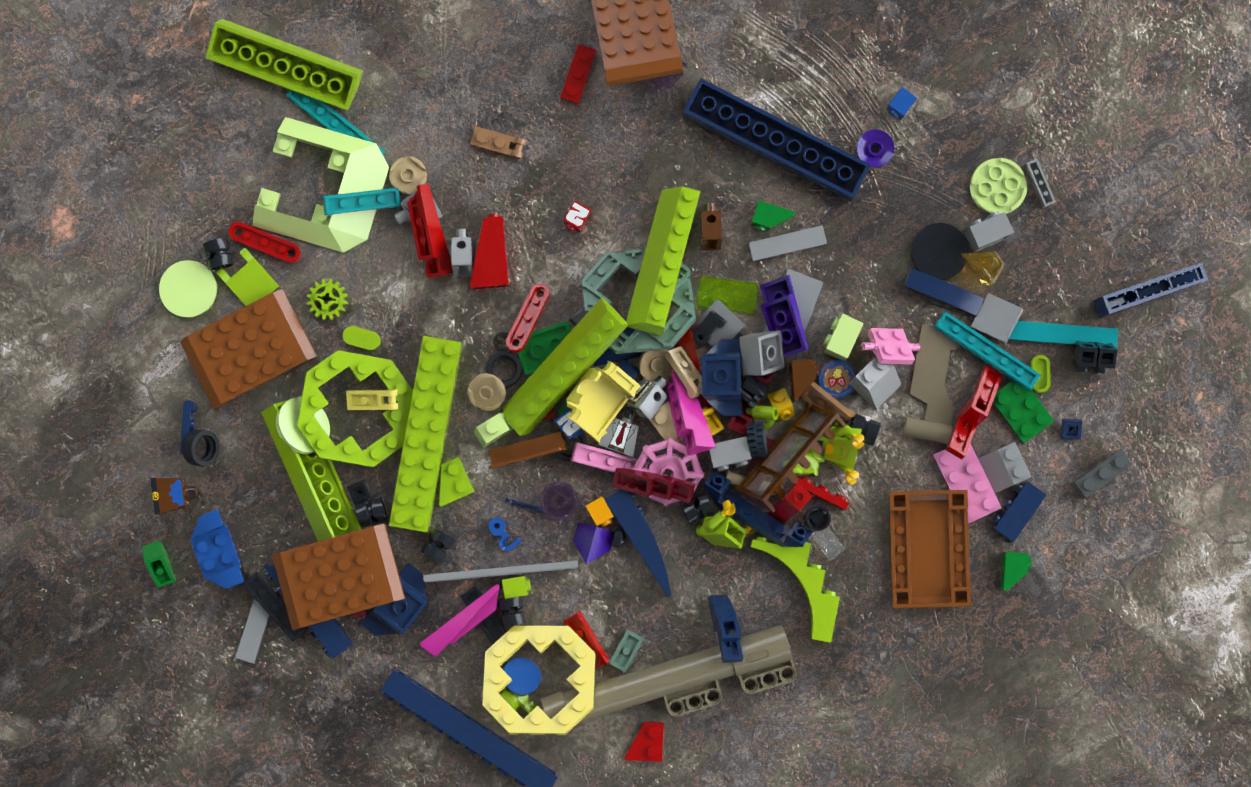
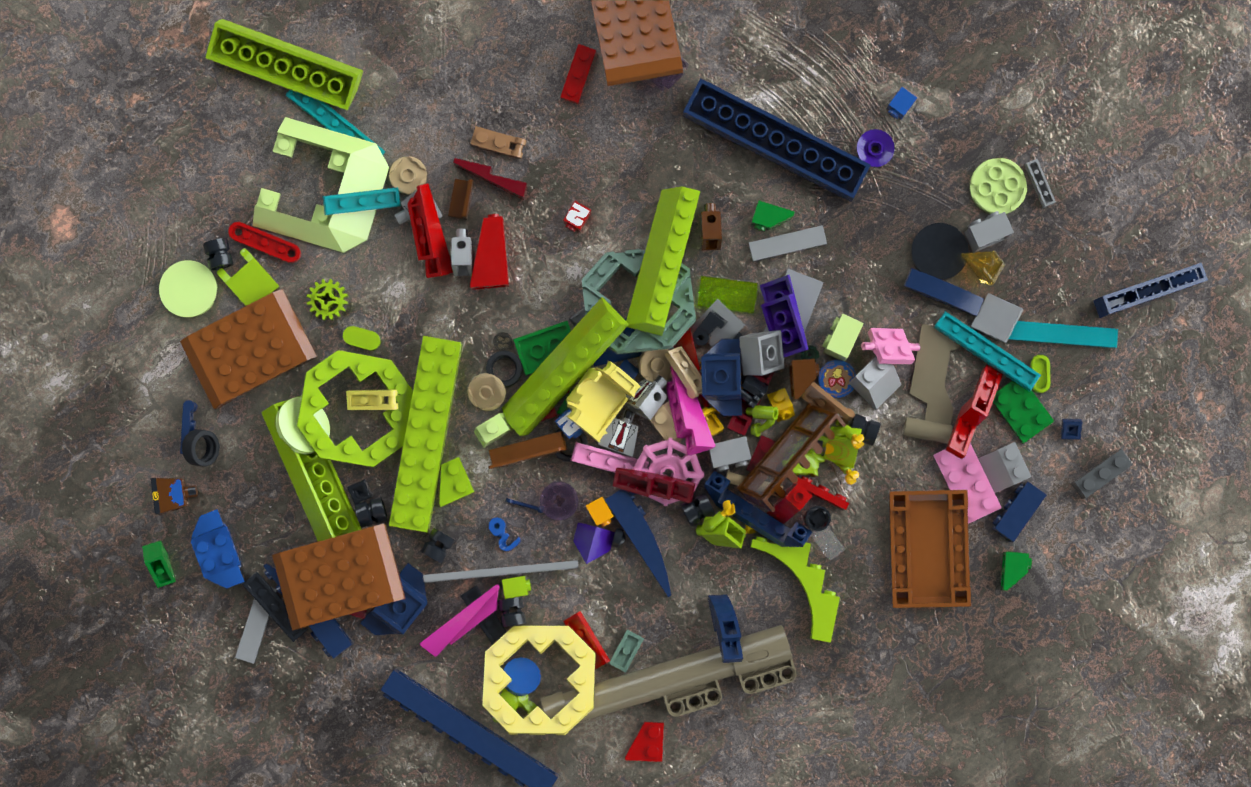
plate [506,283,550,353] -> none
black wheel [747,422,768,458] -> none
black hips [1073,340,1118,374] -> none
none -> reddish brown panel [448,179,474,220]
none -> dark red slope [453,158,527,200]
none -> clear green plate [801,345,819,362]

